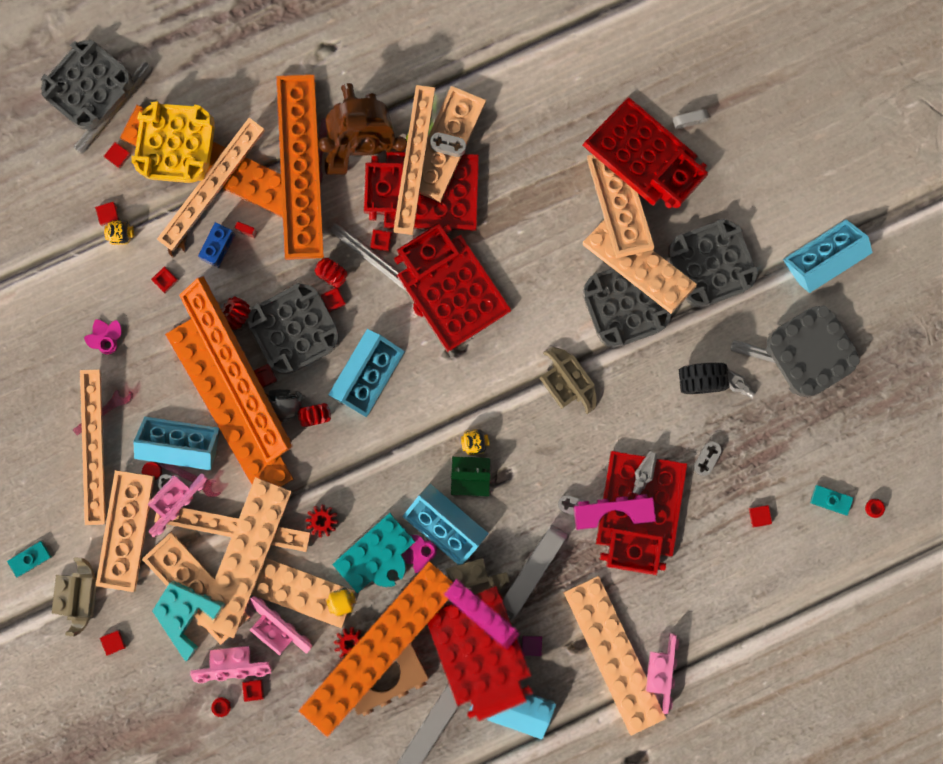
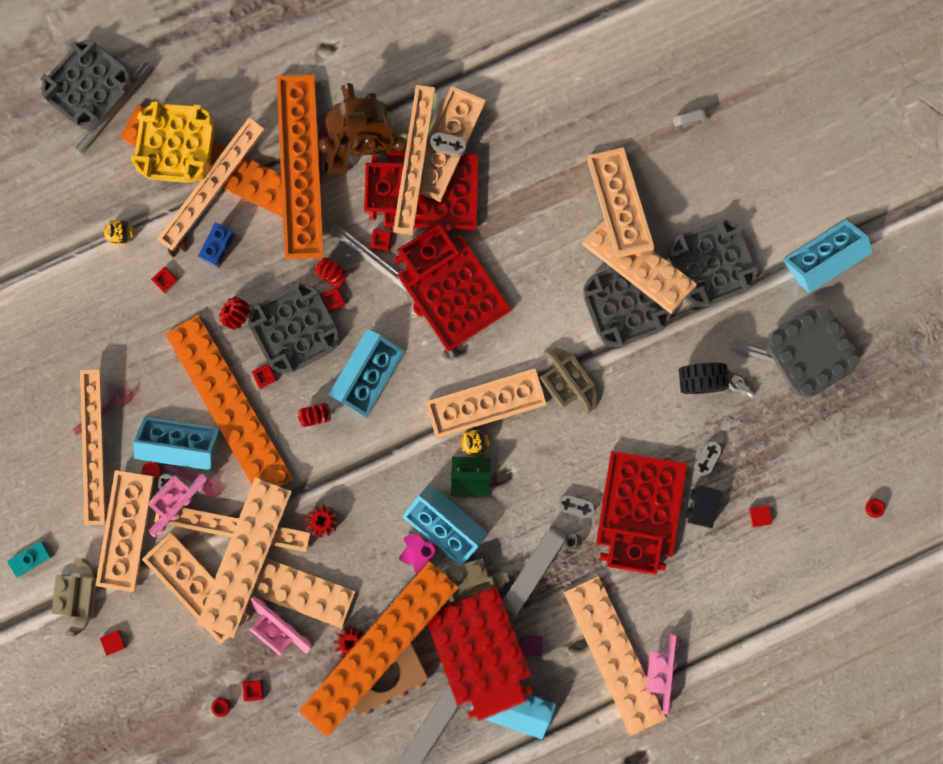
dark pink plate [84,319,122,355] -> none
red tile [95,202,119,226] -> none
red tile [103,142,131,169] -> none
teal wing [152,581,225,662] -> none
orange plate [179,276,293,463] -> none
bright pink bracket [190,646,271,683] -> none
red tile [234,221,257,238] -> none
dark grey cylinder [265,389,302,422] -> none
yellow head [326,588,357,617] -> none
teal plate [332,513,416,594] -> none
dark pink arch [444,580,519,649] -> none
dark pink arch [573,495,655,530] -> none
red plate [582,97,708,208] -> none
light grey piece [633,451,657,495] -> none
teal plate [810,485,853,516] -> none
none -> light nougat plate [425,369,547,439]
none -> dark grey hinge [565,533,583,549]
none -> black brick [685,485,721,528]

